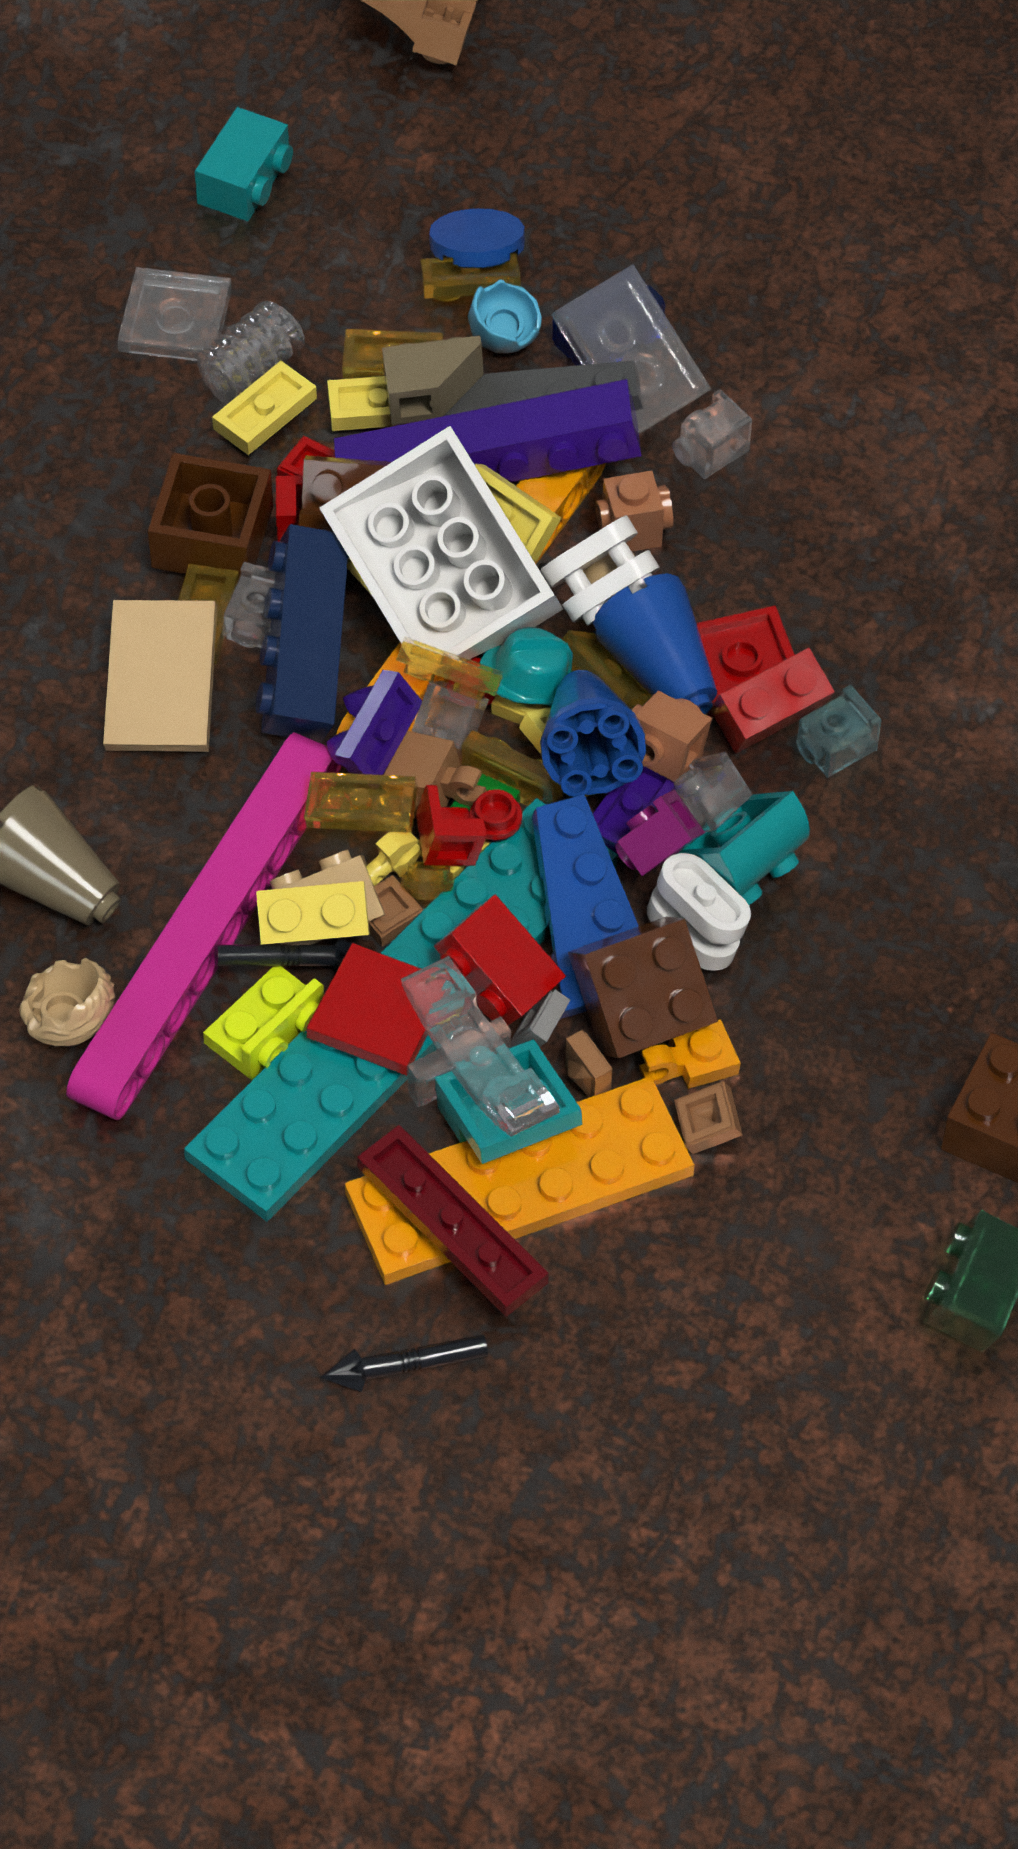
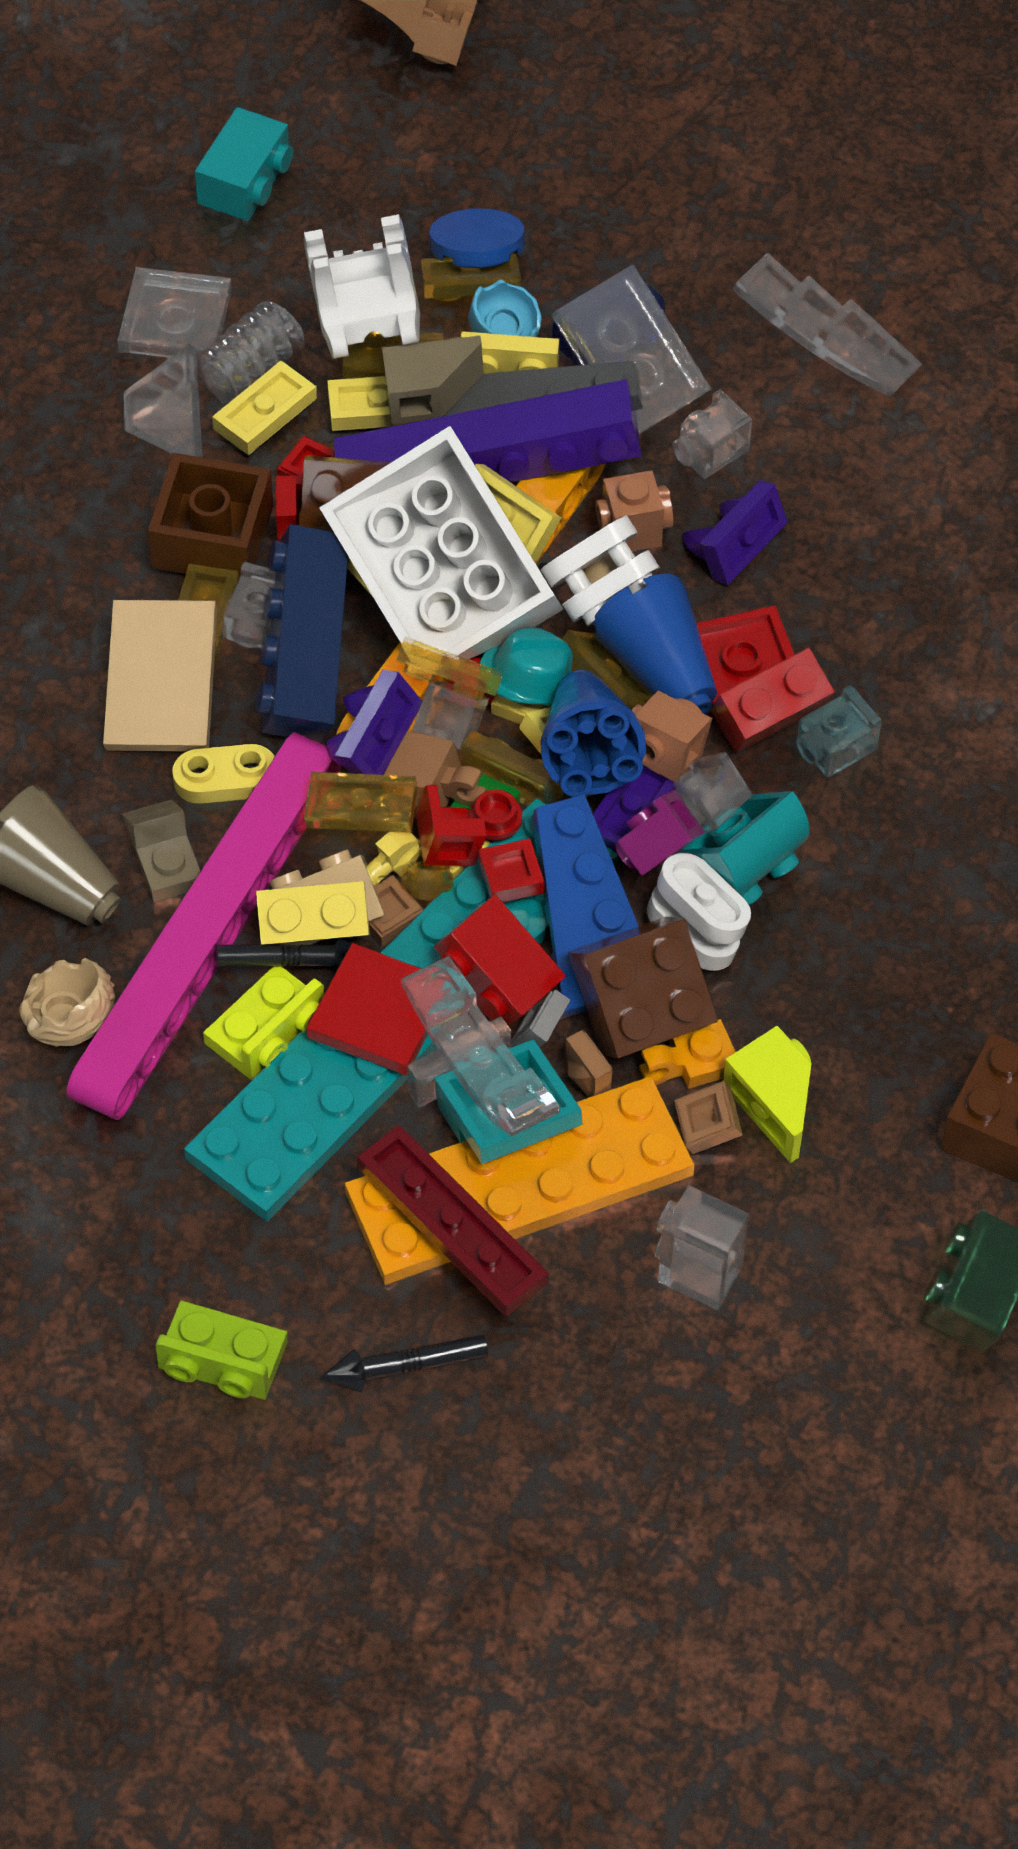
none -> dark tan slope [122,799,201,903]
none -> clear slope [124,344,203,457]
none -> lime bracket [155,1300,288,1400]
none -> light yellow plate [173,744,275,804]
none -> white animal [304,214,421,359]
none -> light yellow plate [461,331,559,374]
none -> red plate [479,838,544,902]
none -> clear brick [654,1185,749,1310]
none -> dark purple tile [682,480,788,585]
none -> neon yellow slope [723,1026,811,1163]
none -> clear slope [732,252,922,397]

